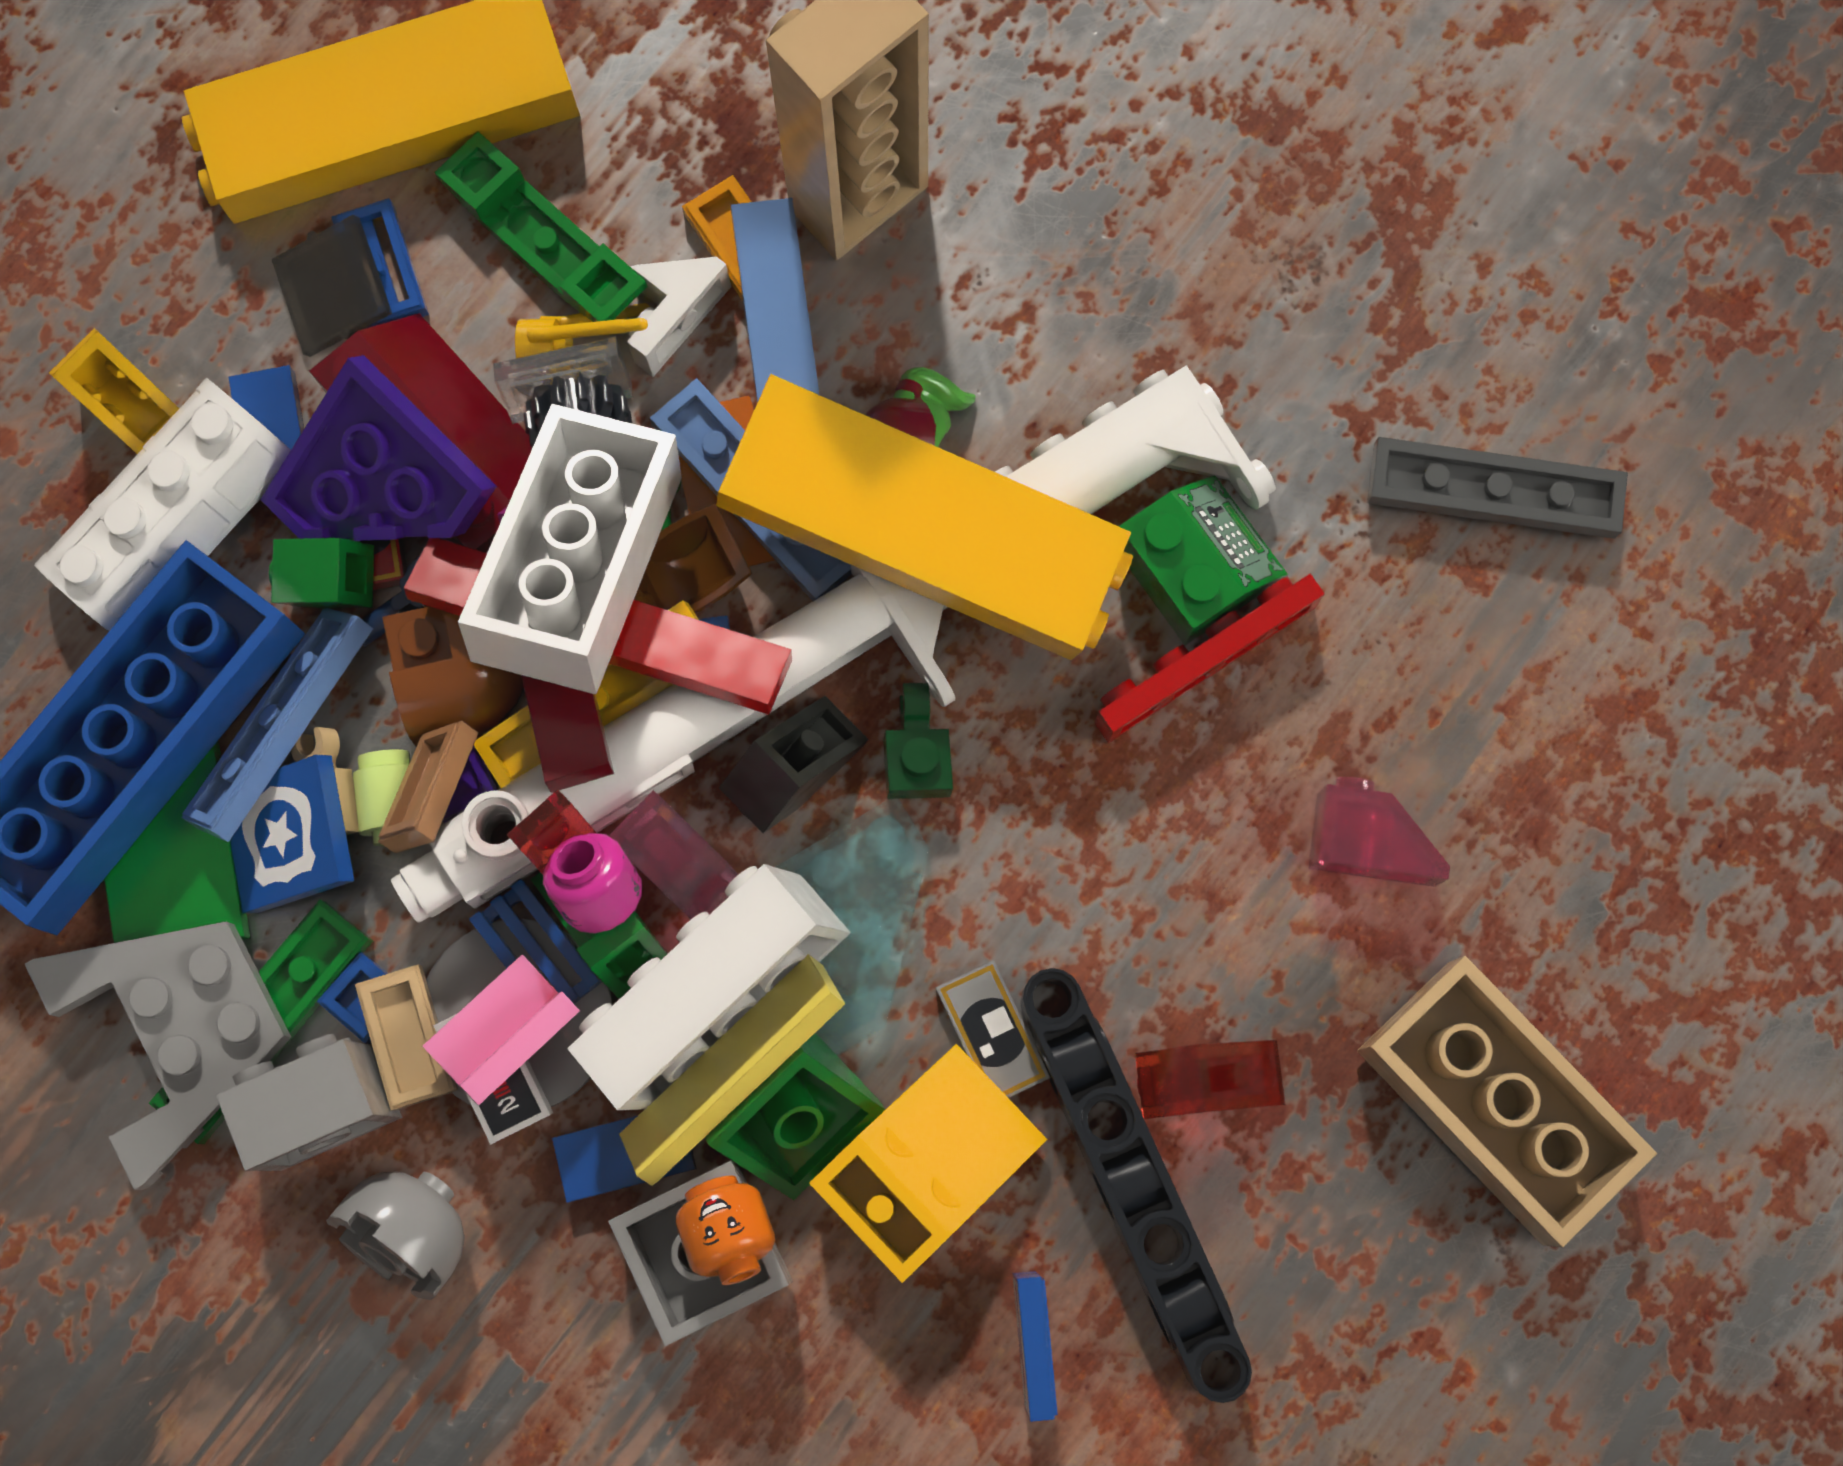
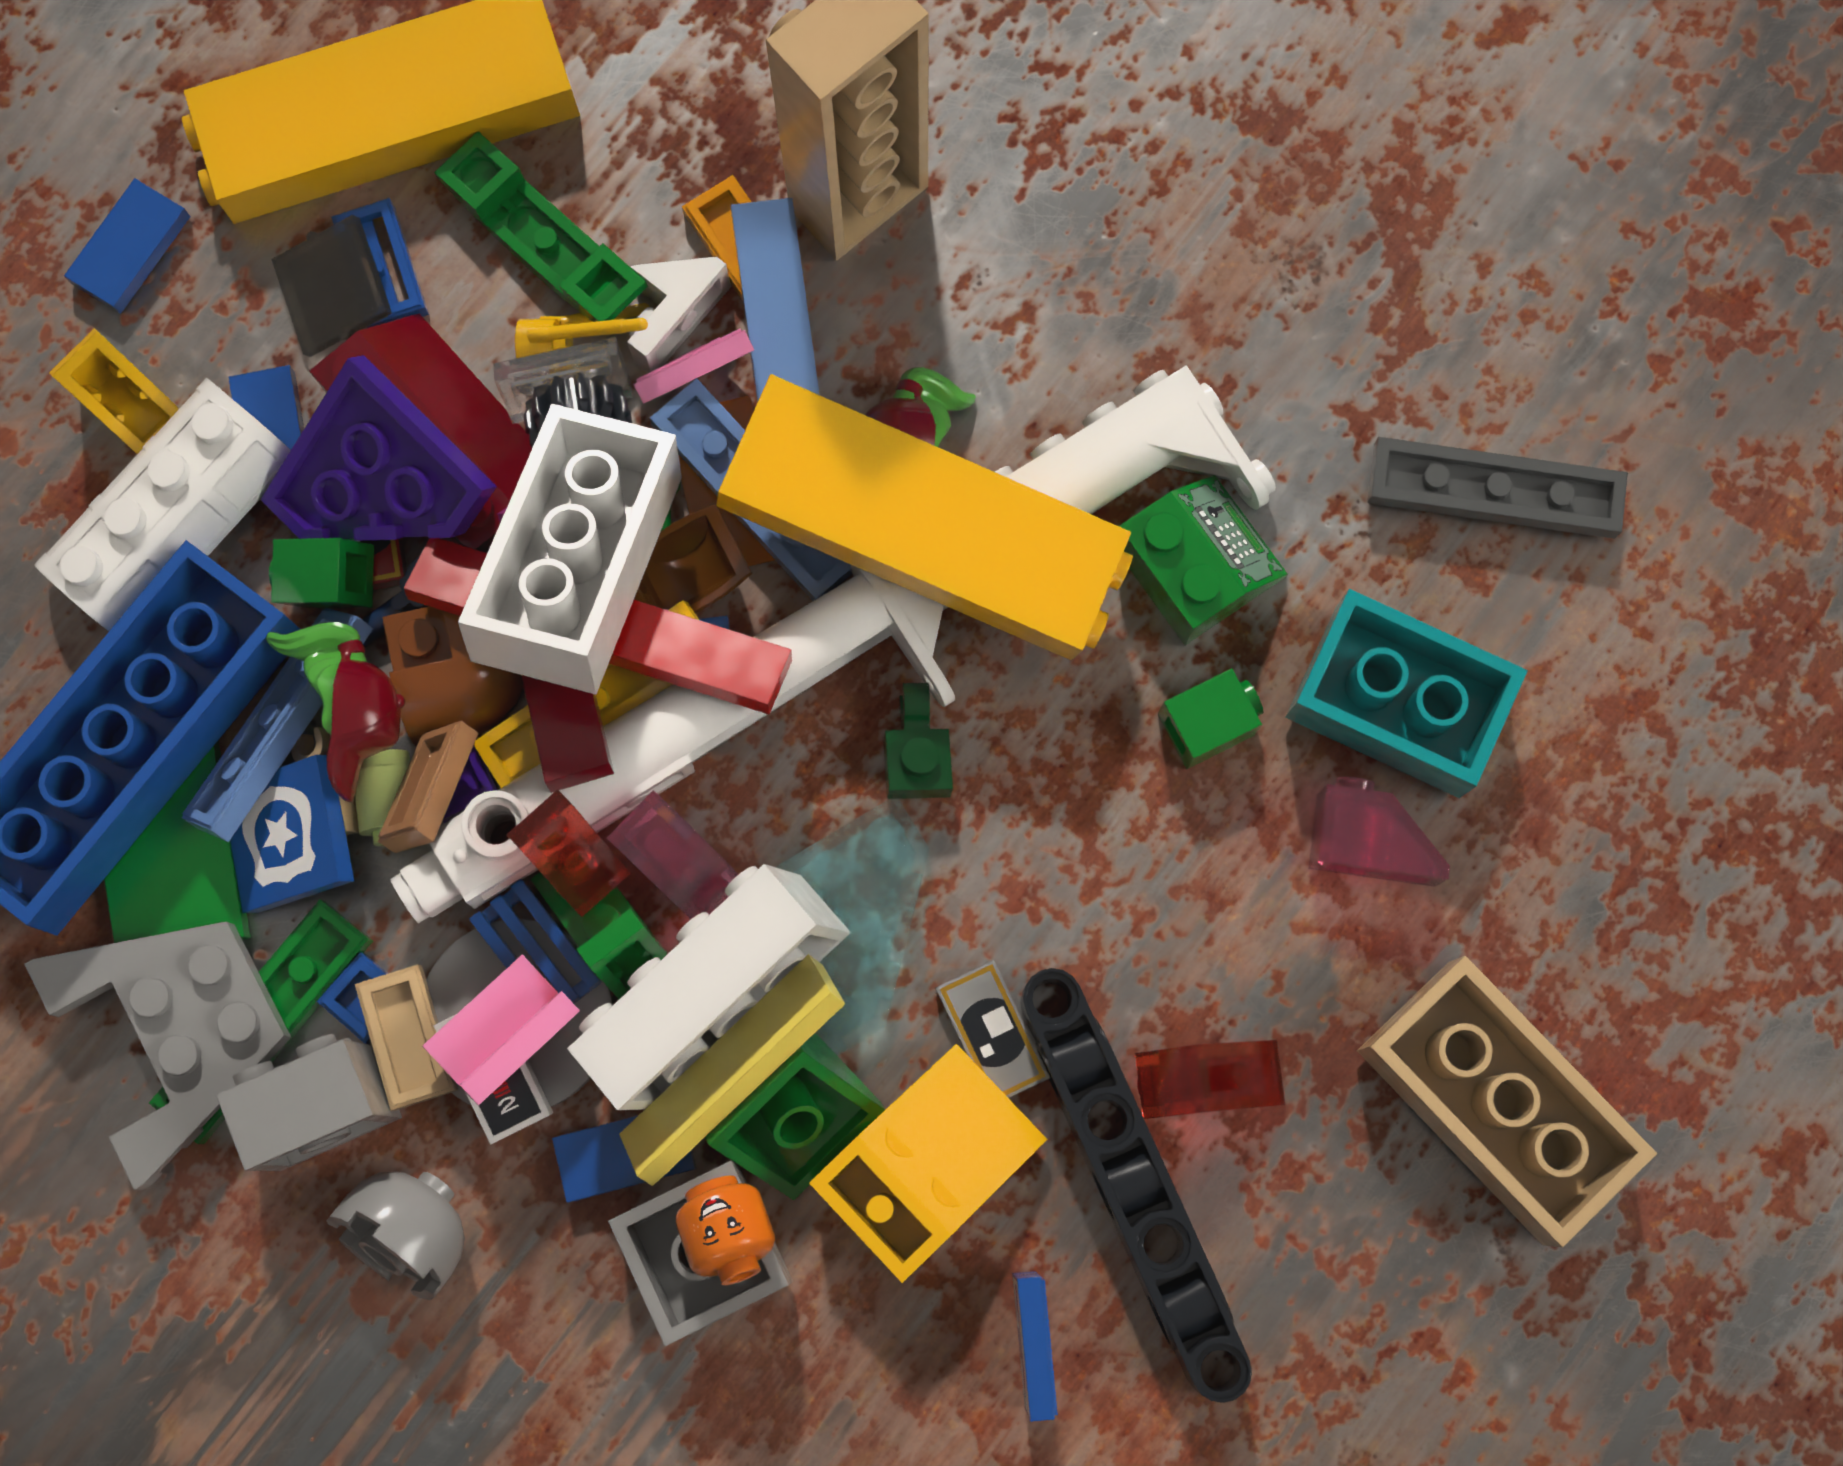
dark pink head [543,833,642,934] -> none
pearl dark grey slope [719,696,869,833] -> none
red plate [1094,573,1325,744] -> none
none -> blue tile [64,178,191,314]
none -> dark red hair [266,622,405,802]
none -> bright pink tile [633,328,754,404]
none -> green brick [1158,668,1264,769]
none -> teal brick [1285,588,1528,798]

